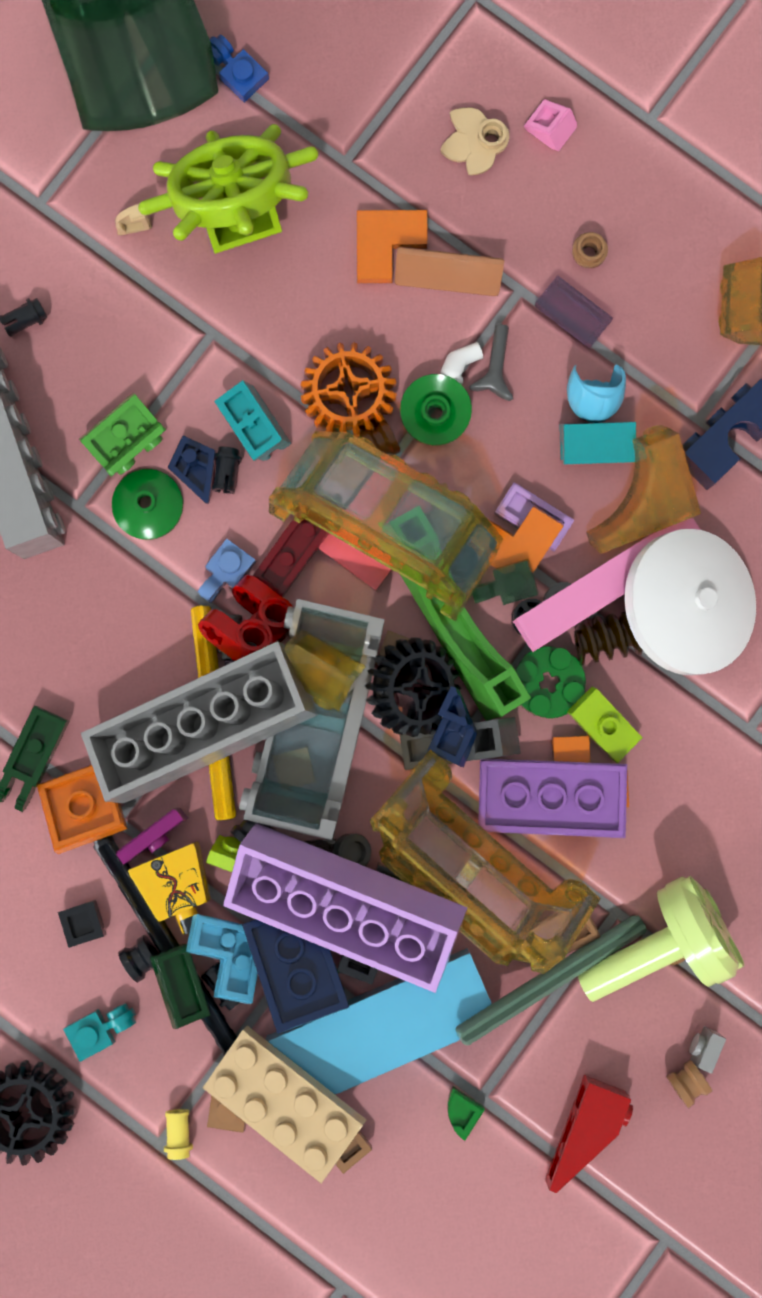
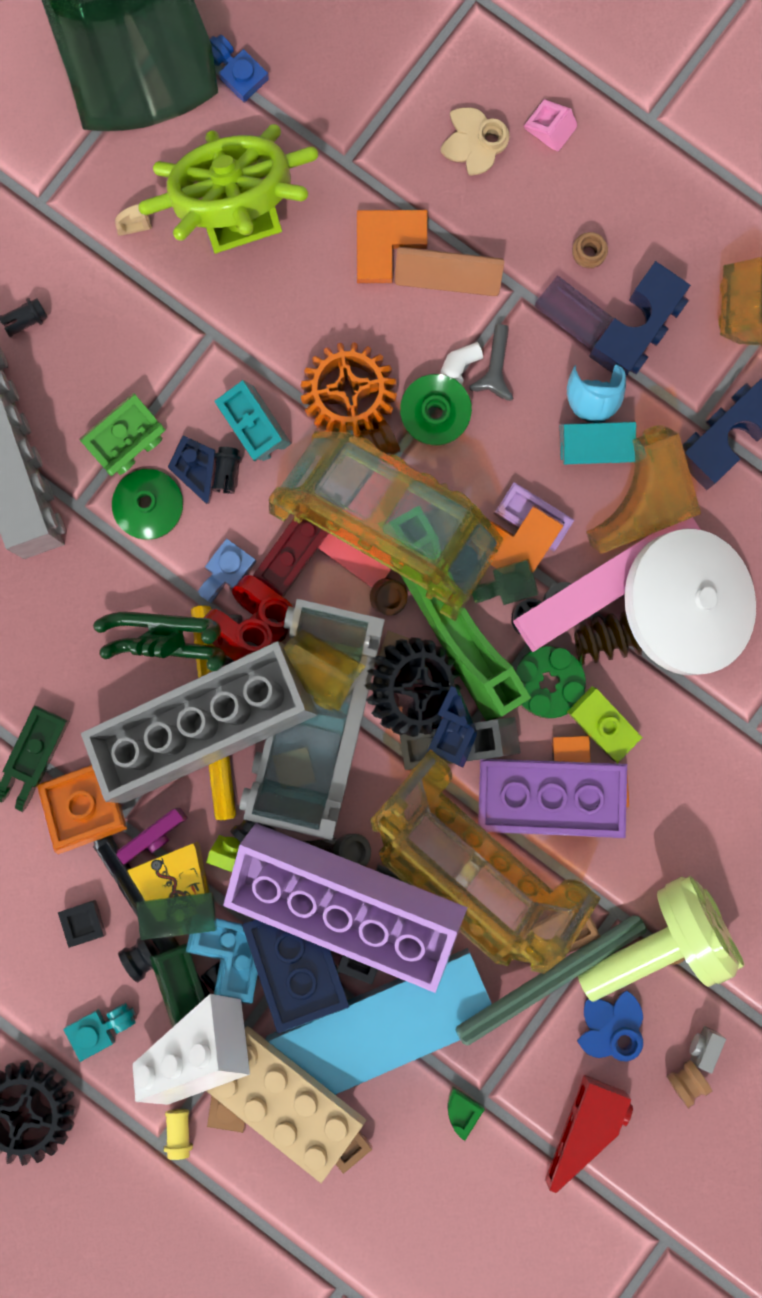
none -> dark green piece [93,611,226,672]
none -> white wedge [132,994,250,1105]
none -> clear green plate [136,892,217,940]
none -> reddish brown tile [370,578,408,616]
none -> blue plate [577,991,643,1062]
none -> dark blue arch [589,261,691,377]

